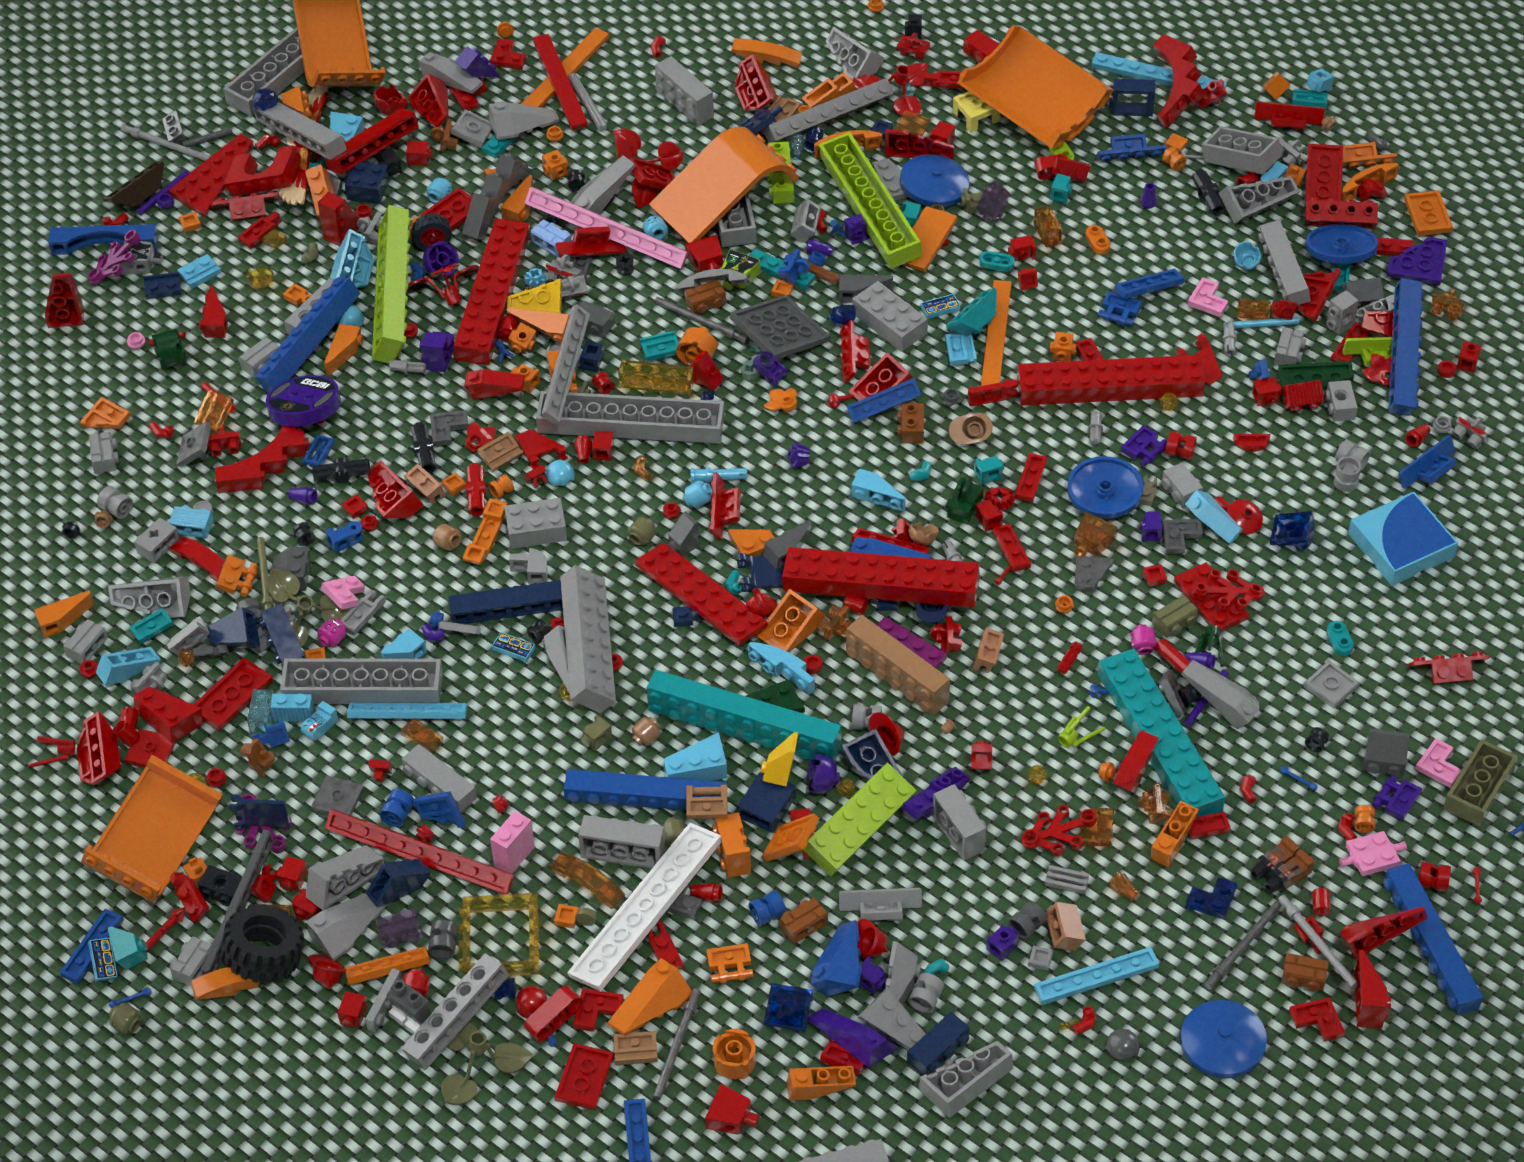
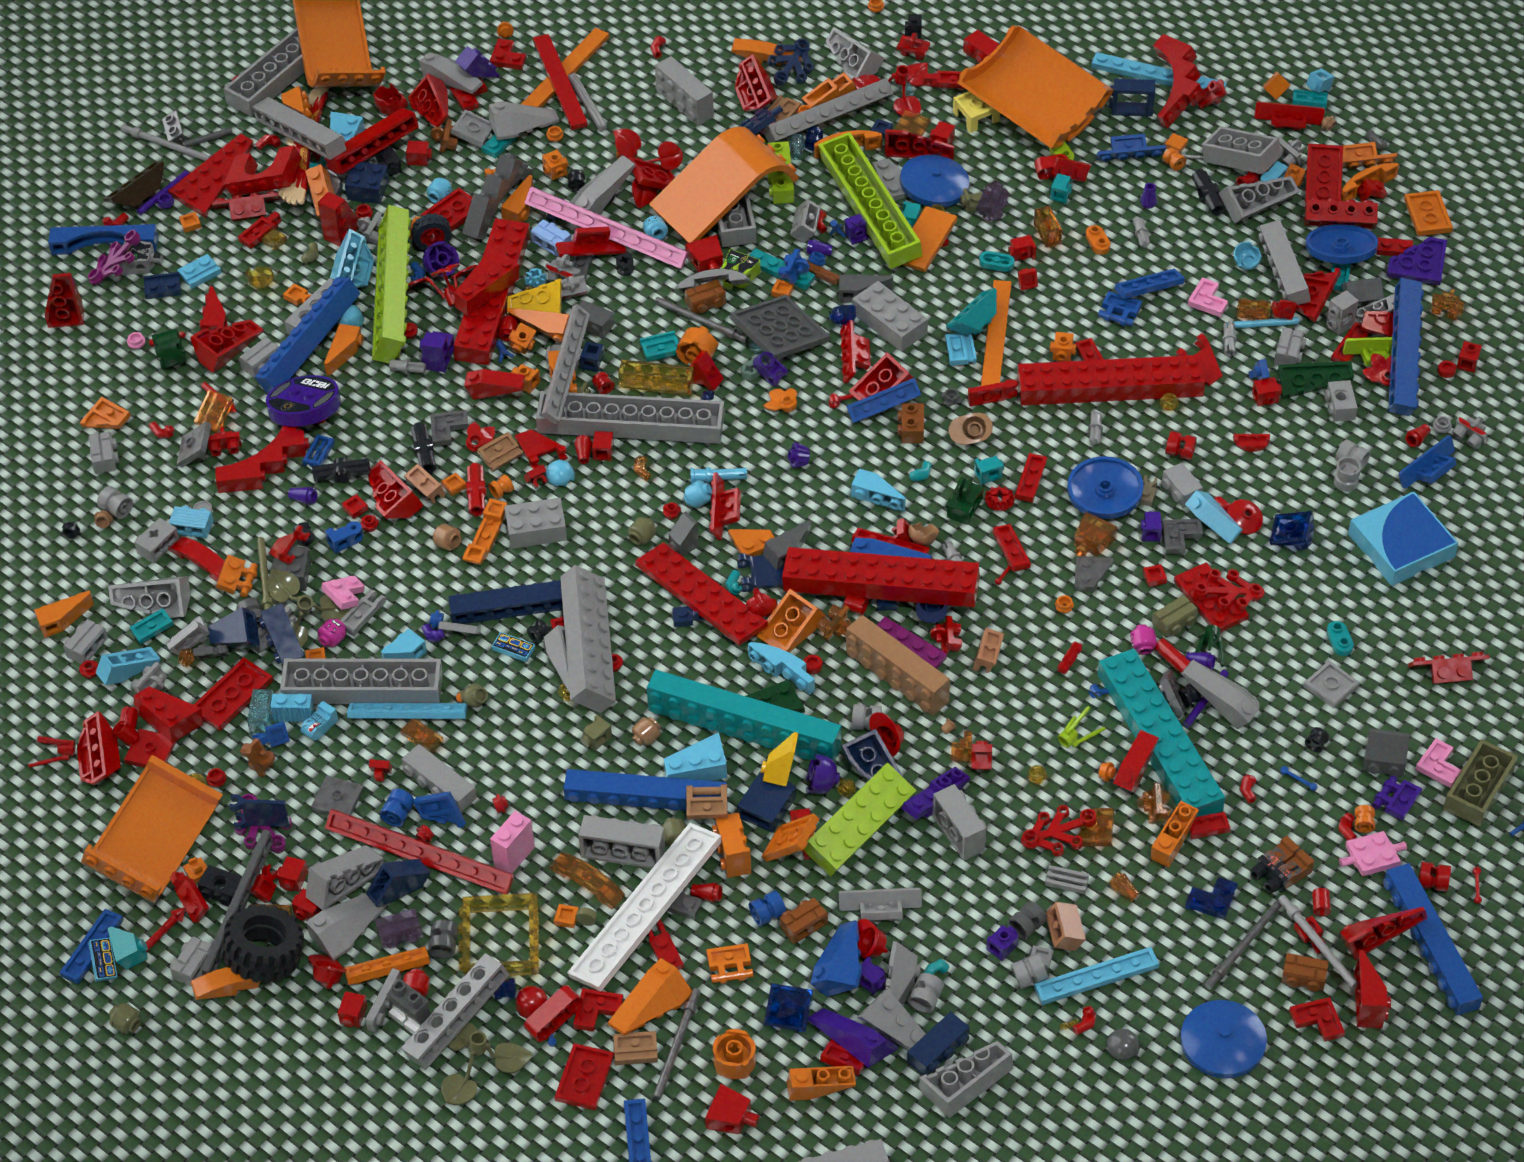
blue hinge [109,987,152,1008] -> none
clear blue hair [252,88,278,111] -> none
light grey brick [509,548,548,584] -> none
tile [920,294,960,319] -> none
red brick [976,499,1003,532] -> none
dark purple plate [1121,425,1167,467] -> none
red brick [1281,380,1325,412] -> none
none -> red wedge [190,319,264,373]
none -> red flag [268,525,310,564]
none -> red wedge [454,246,519,316]
none -> olive animal [456,683,488,707]
none -> dark blue plant [767,39,814,86]
none -> clear orange bracket [951,731,972,761]
none -> light grey wheel [1011,953,1049,990]
none -> light grey axle [1133,218,1150,248]

